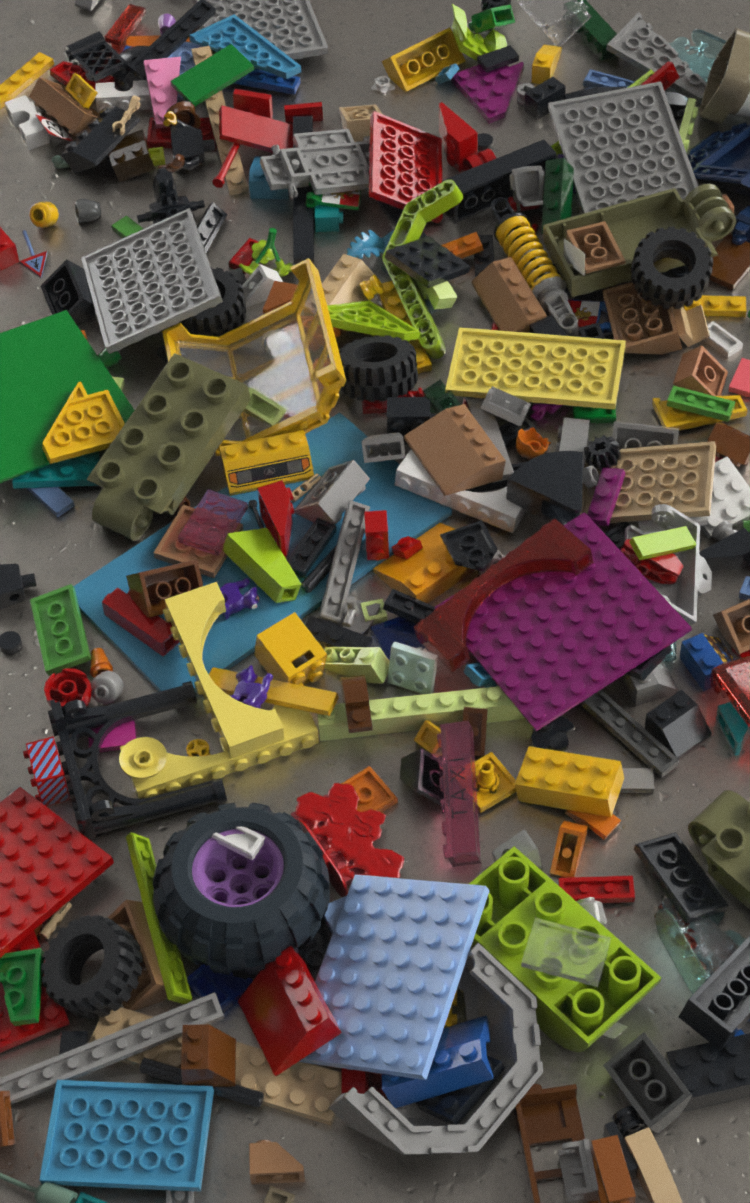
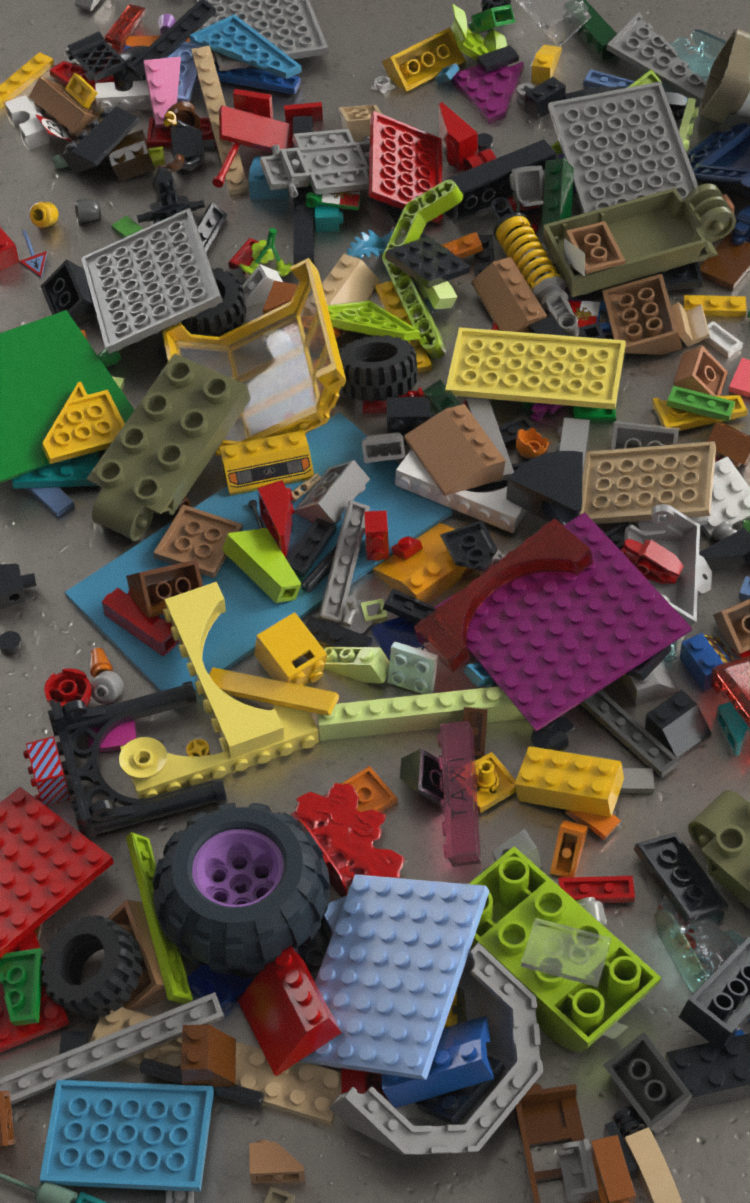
bright green plate [30,584,91,676] -> none
tan pin [39,902,72,941] -> none
tan piece [112,95,141,135] -> none
green tile [170,44,254,106] -> none
clear pink plate [178,489,248,556] -> none
white tile [212,827,265,861] -> none
dark purple animal [220,578,259,620] -> none
dark purple animal [230,665,273,709] -> none
yellowish green slope [237,380,287,426] -> none
reddish brown arch [341,675,373,733] -> none
yellow wheel [360,275,384,300] -> none
yellow plate [414,720,447,753] -> none
light grey hinge [481,386,531,426] -> none
light grey tile [583,465,600,488] -> none
black gear [584,435,621,472] -> none
magenta plate [587,468,625,526] -> none
lime tile [629,526,697,560] -> none
black tyre [631,227,713,309] -> none
red plate [641,61,680,91] -> none

